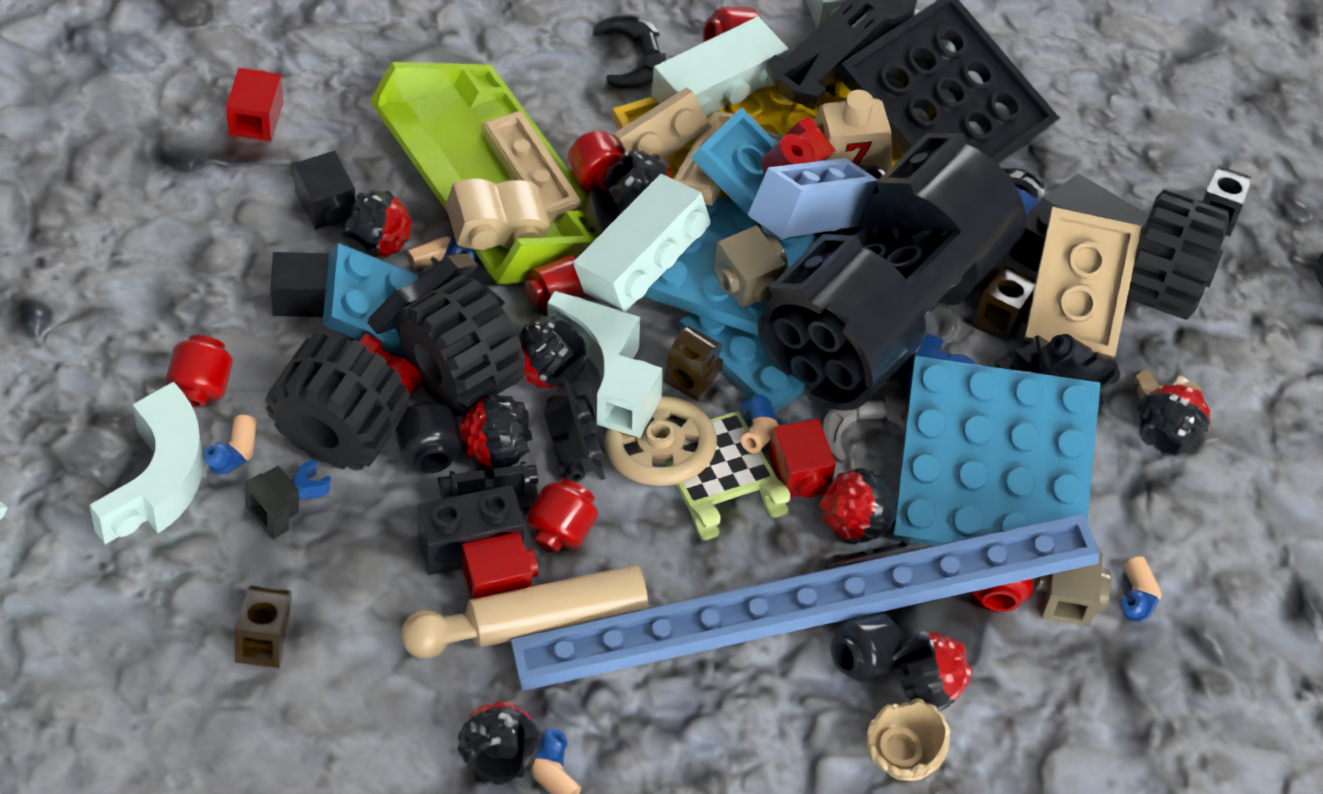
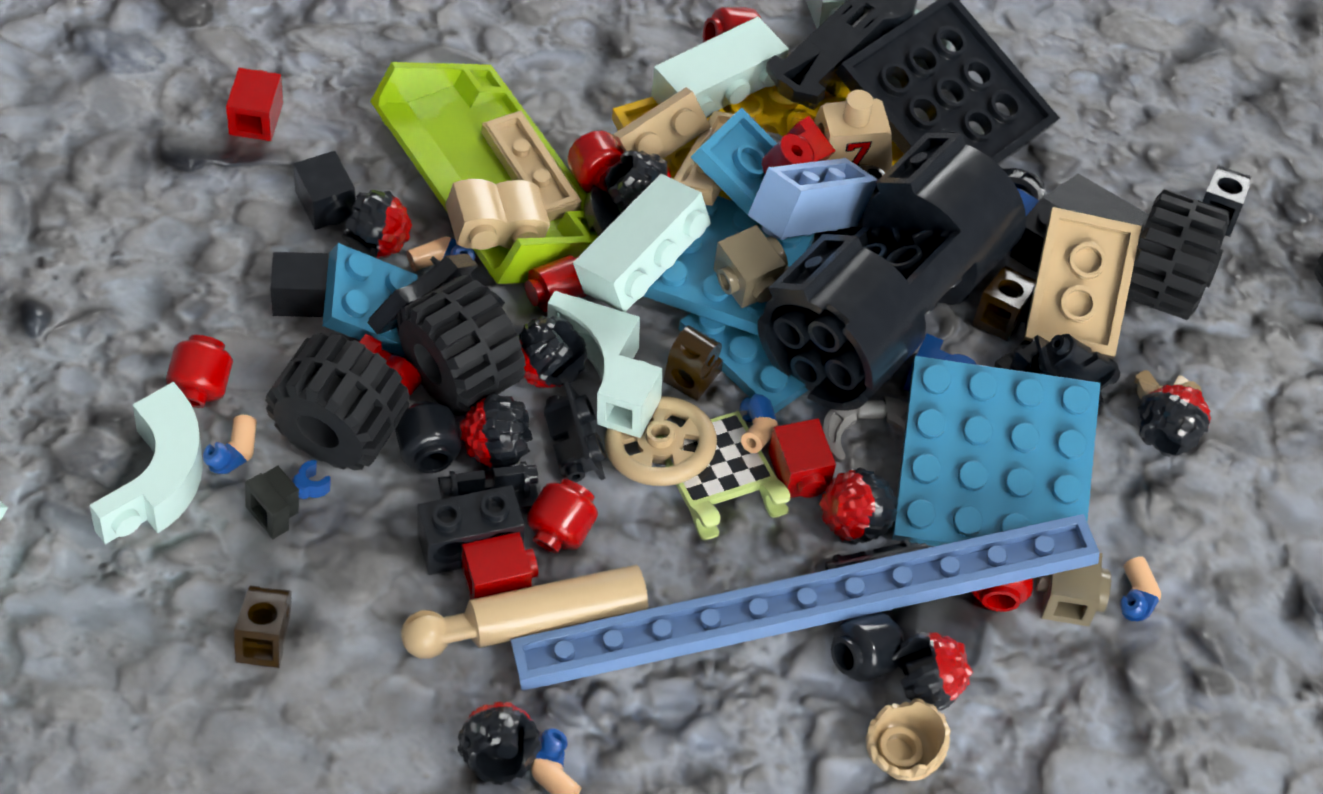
black piece [593,15,666,88] -> none

